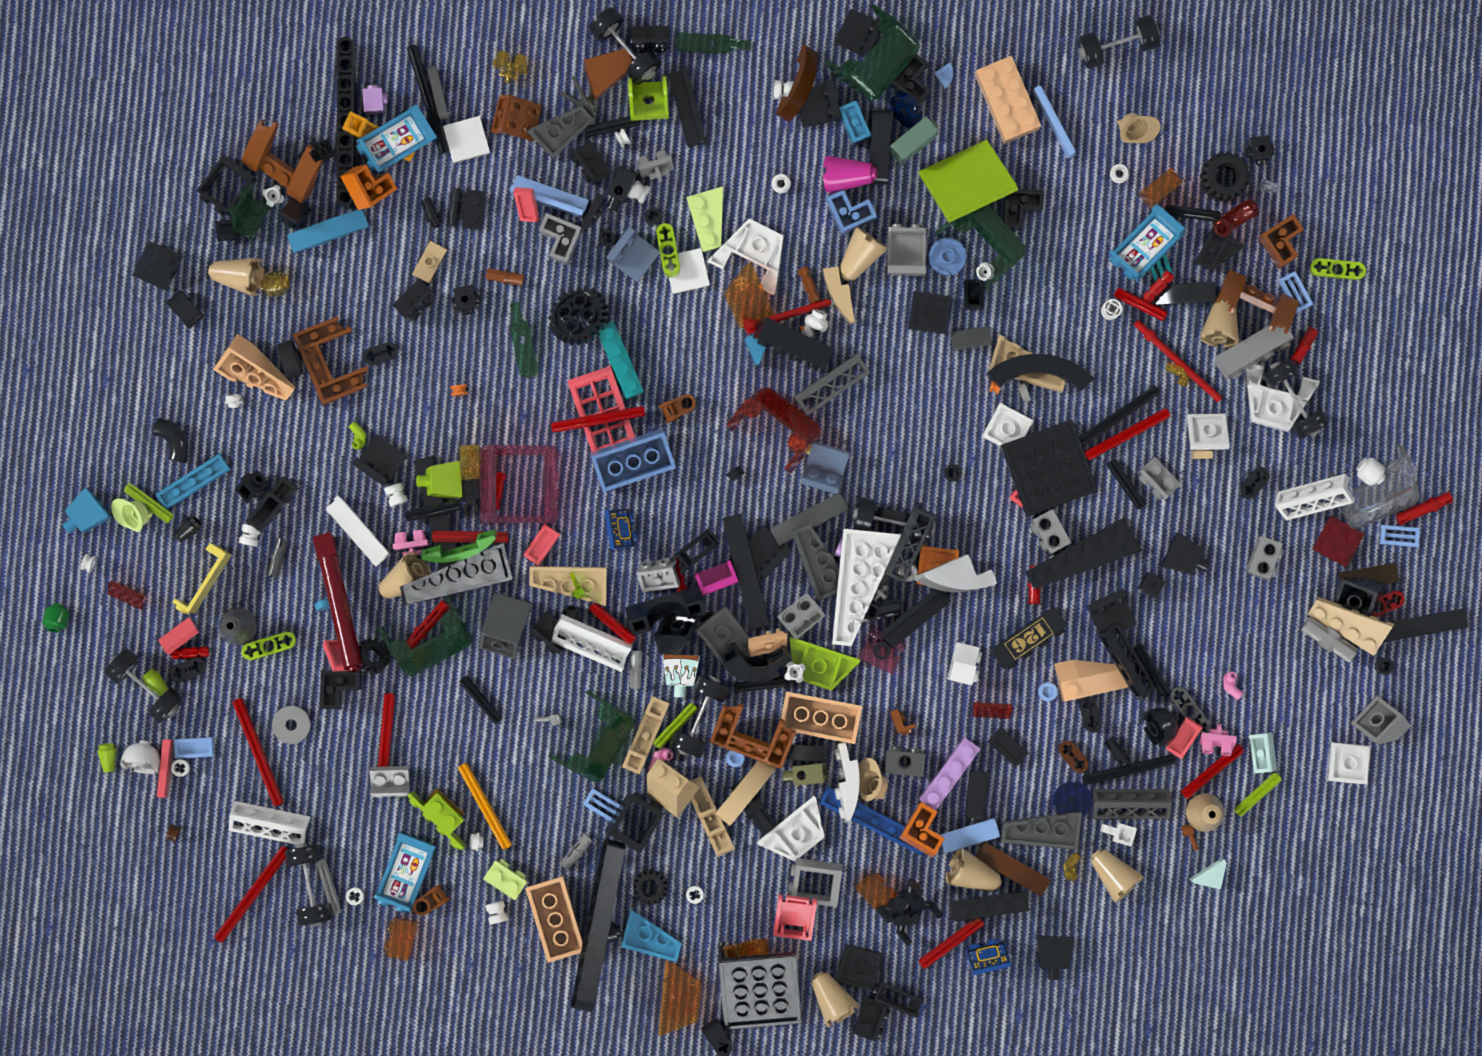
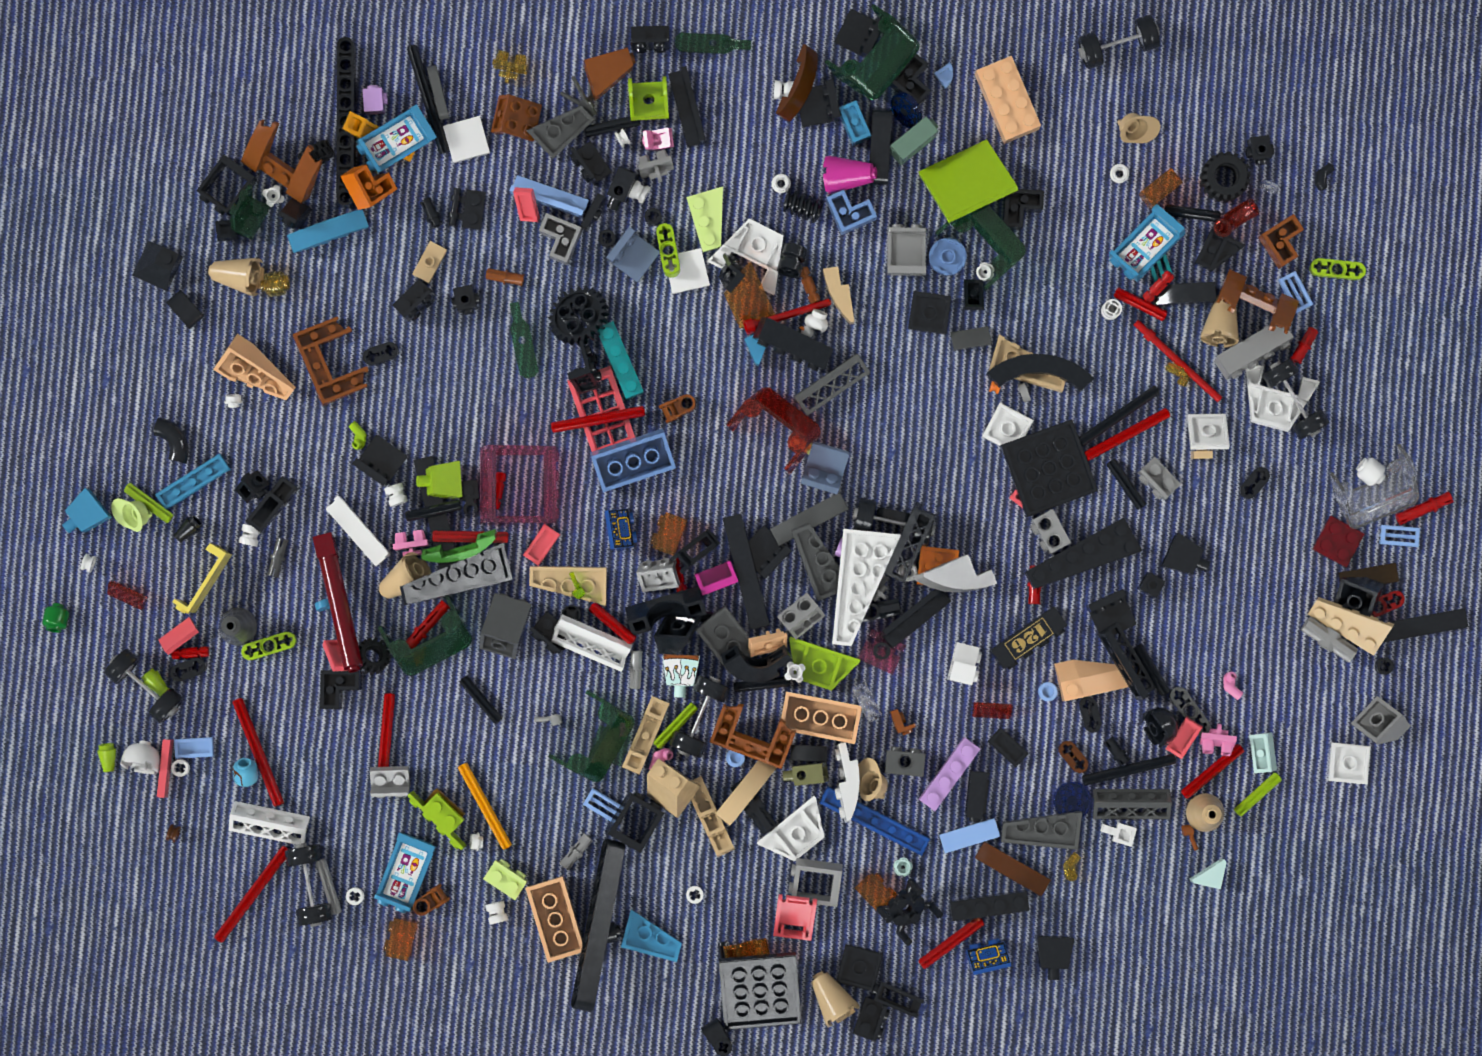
light grey tile [272,706,311,744] -> none
black tyre [277,340,303,379] -> none
orange bush [450,384,468,396] -> none
clear yellow hips [459,444,481,480] -> none
black axle [588,7,662,85] -> none
black tyre [633,869,668,905] -> none
clear orange wing [658,960,702,1036] -> none
black bush [725,466,744,483] -> none
tan cone [839,227,888,282] -> none
orange brick [899,802,945,857] -> none
black bush [944,464,962,482] -> none
tan cone [946,848,1002,892] -> none
light blue tile [1032,85,1076,158] -> none
tan cone [1091,849,1144,903] -> none
light grey brick [1245,536,1284,580] -> none
white fence [1275,474,1355,520] -> none
none -> medium azure head [232,758,258,787]
none -> black bracket [567,340,602,394]
none -> bright pink bracket [642,128,674,151]
none -> clear orange brick [650,512,687,556]
none -> black bracket [719,253,745,293]
none -> black wheel [777,243,807,278]
none -> black piece [782,188,825,223]
none -> clear tile [852,681,882,723]
none -> light aqua plate [893,857,913,877]
none -> black arm [1314,163,1335,191]

